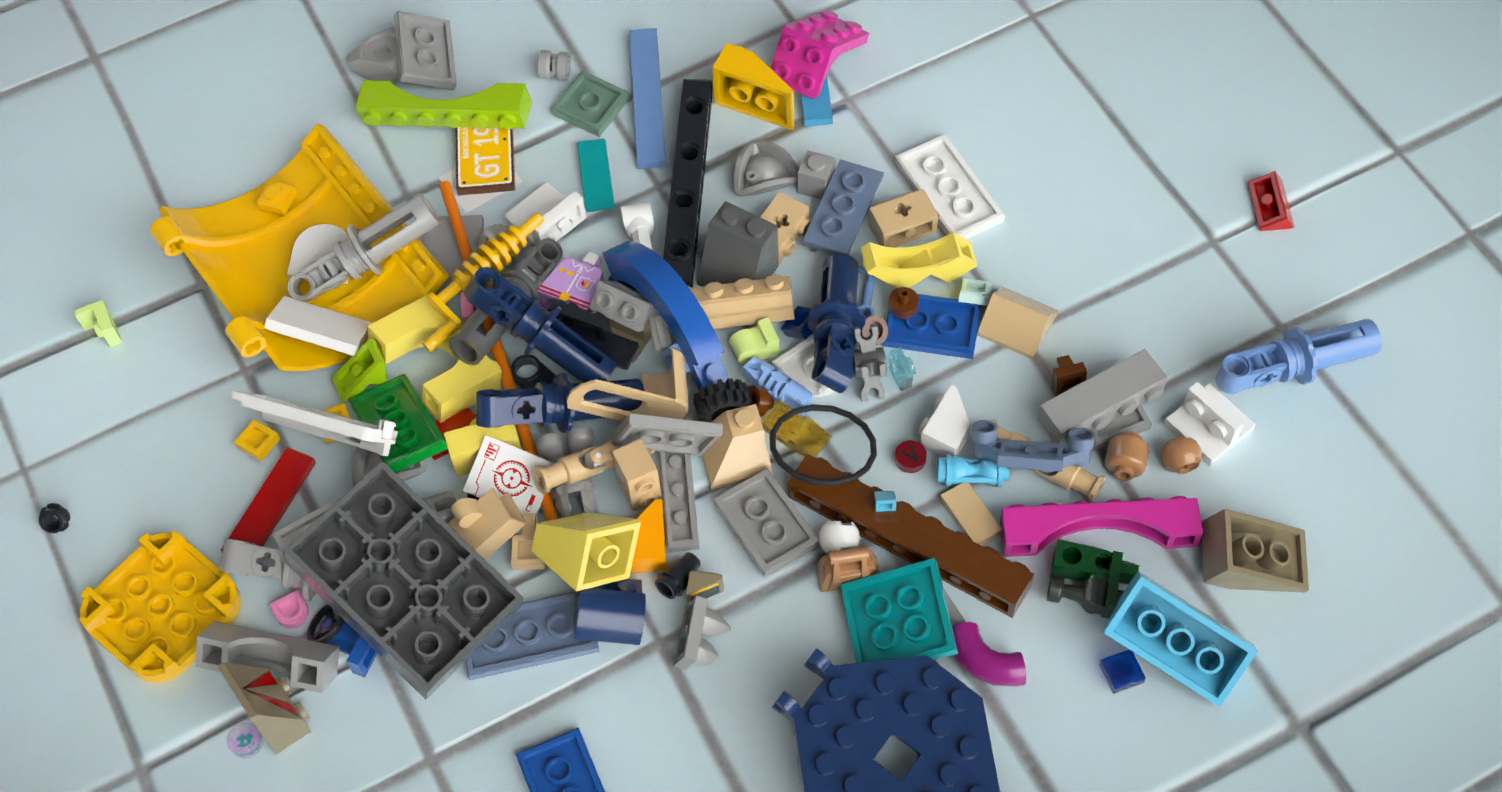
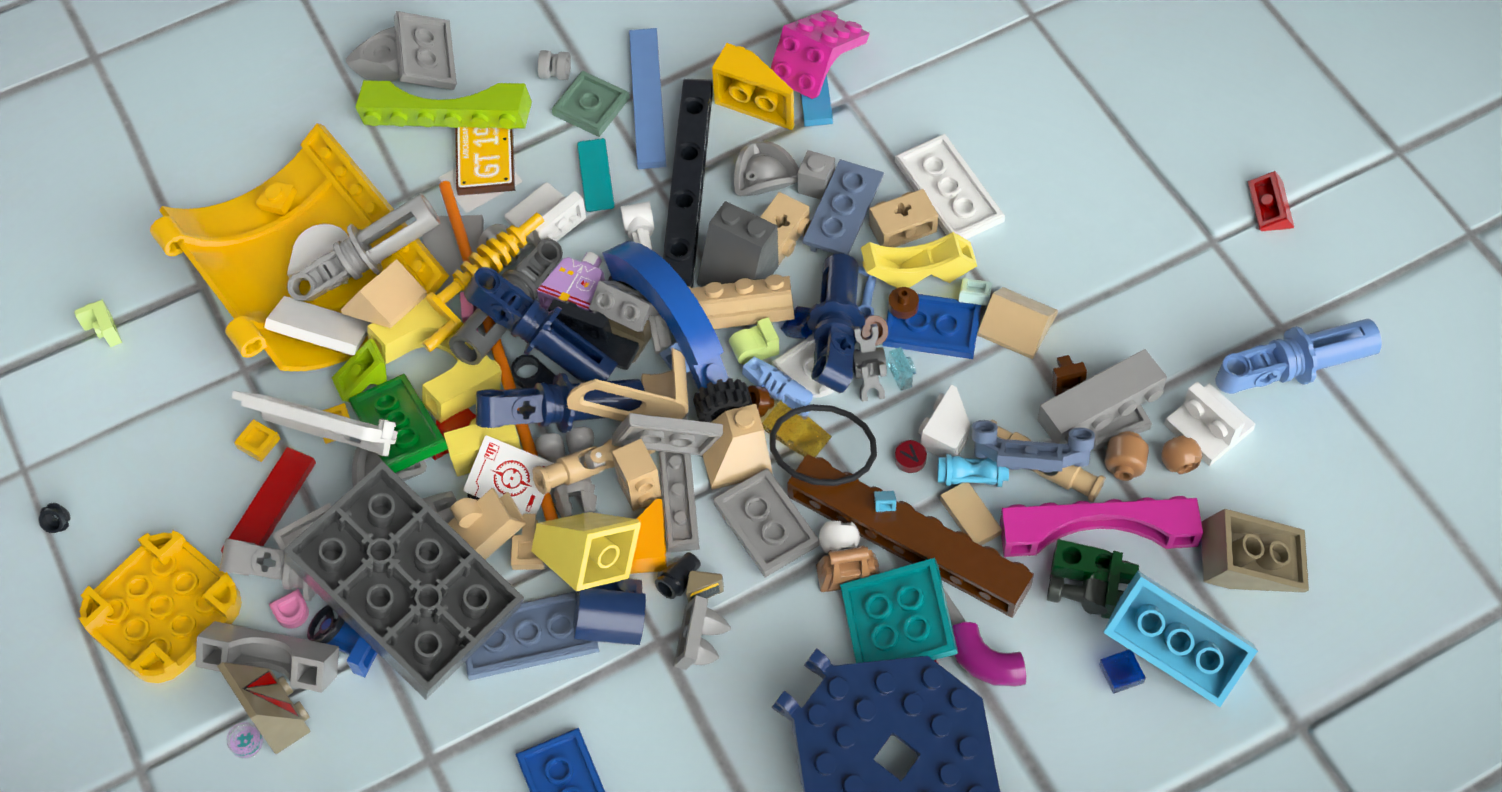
none -> tan slope [341,259,427,328]

